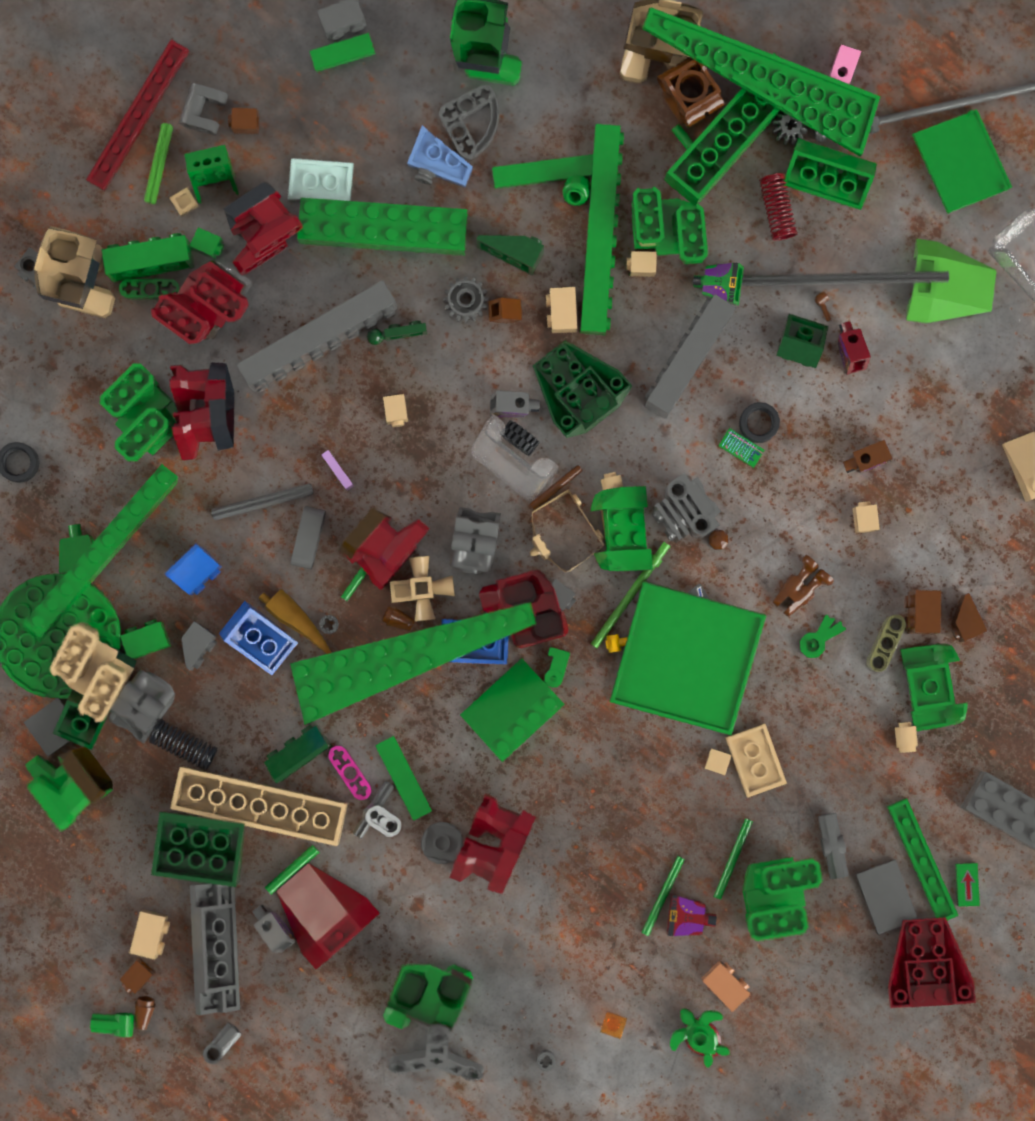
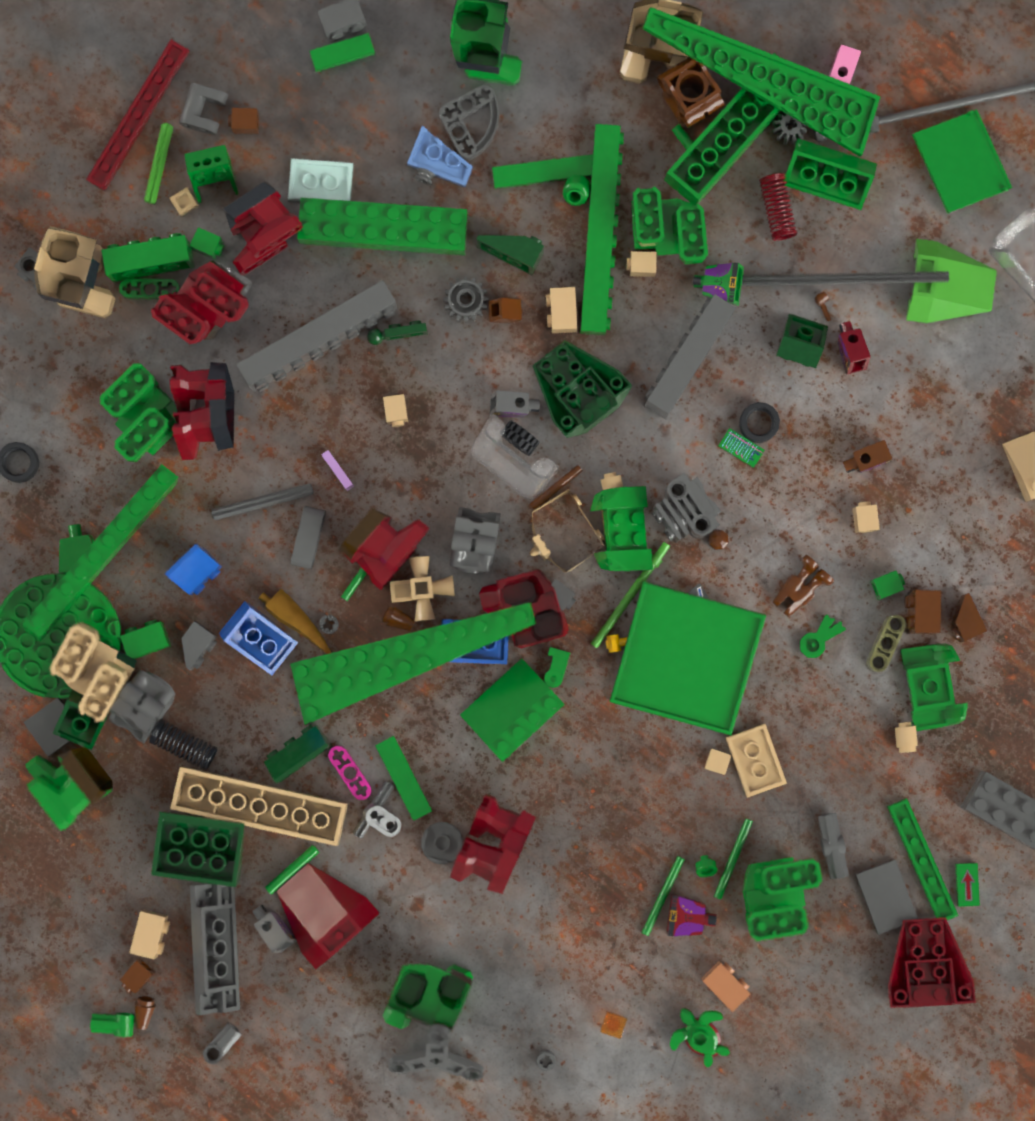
none -> green tile [695,855,717,877]
none -> green brick [870,570,905,600]

